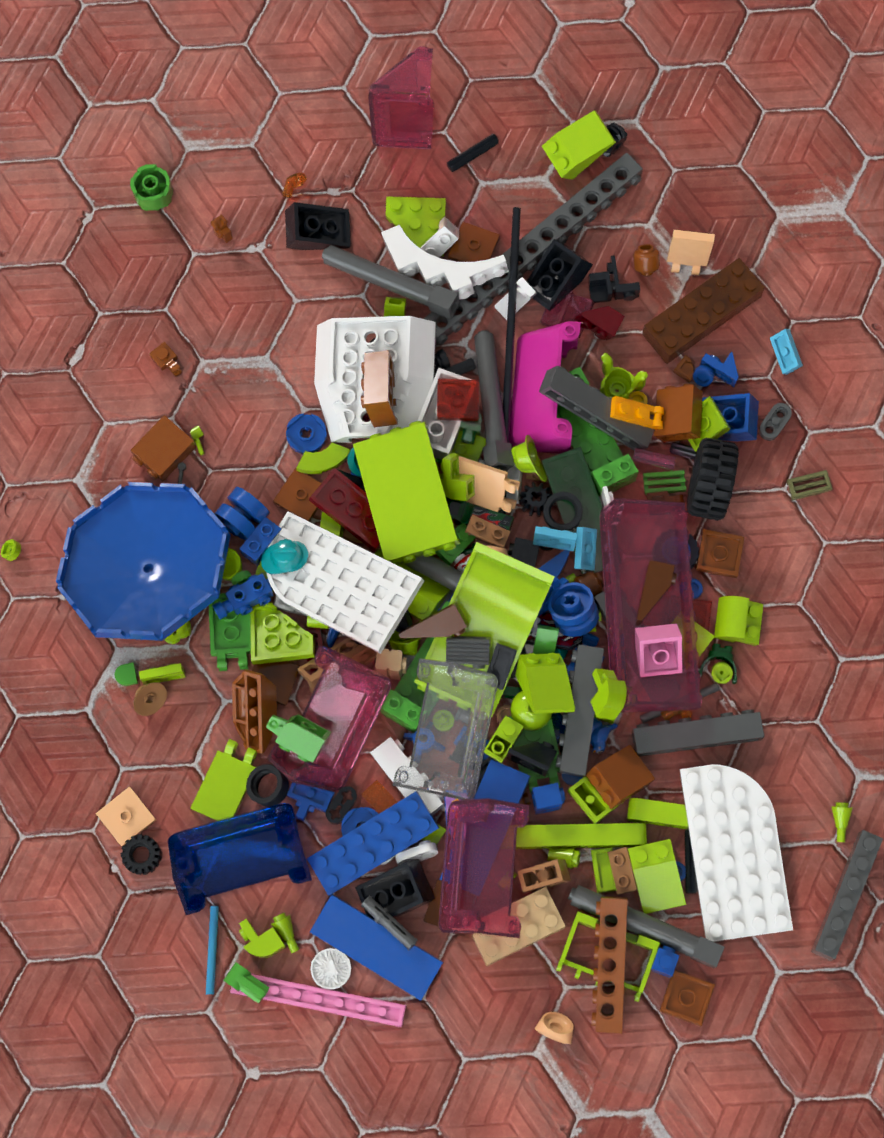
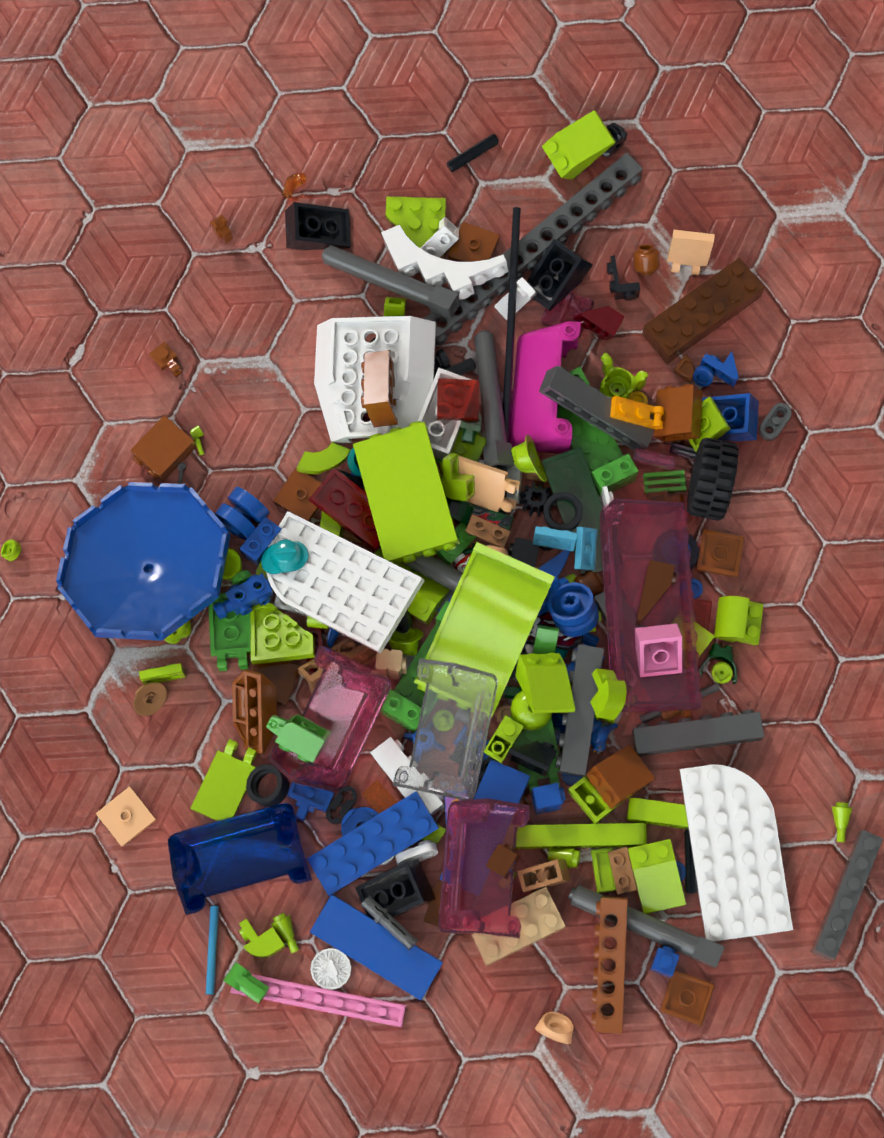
bright green tile [114,662,138,686] -> none
black tyre [121,834,162,875] -> none
bright green brick [130,164,173,211] -> none
blue plate [286,414,327,455] -> none
clear pink windscreen [368,46,434,149] -> none
reddish brown slope [398,602,468,638] -> none
dark grey brick [446,636,491,669] -> none
black tile [483,643,517,690] -> none
lime hinge [556,911,660,1002] -> none
black panel [588,271,612,303] -> none
medium azure plate [770,329,803,375] -> none
olive tile [786,470,833,501] -> none
none -> reddish brown brick [486,843,520,879]

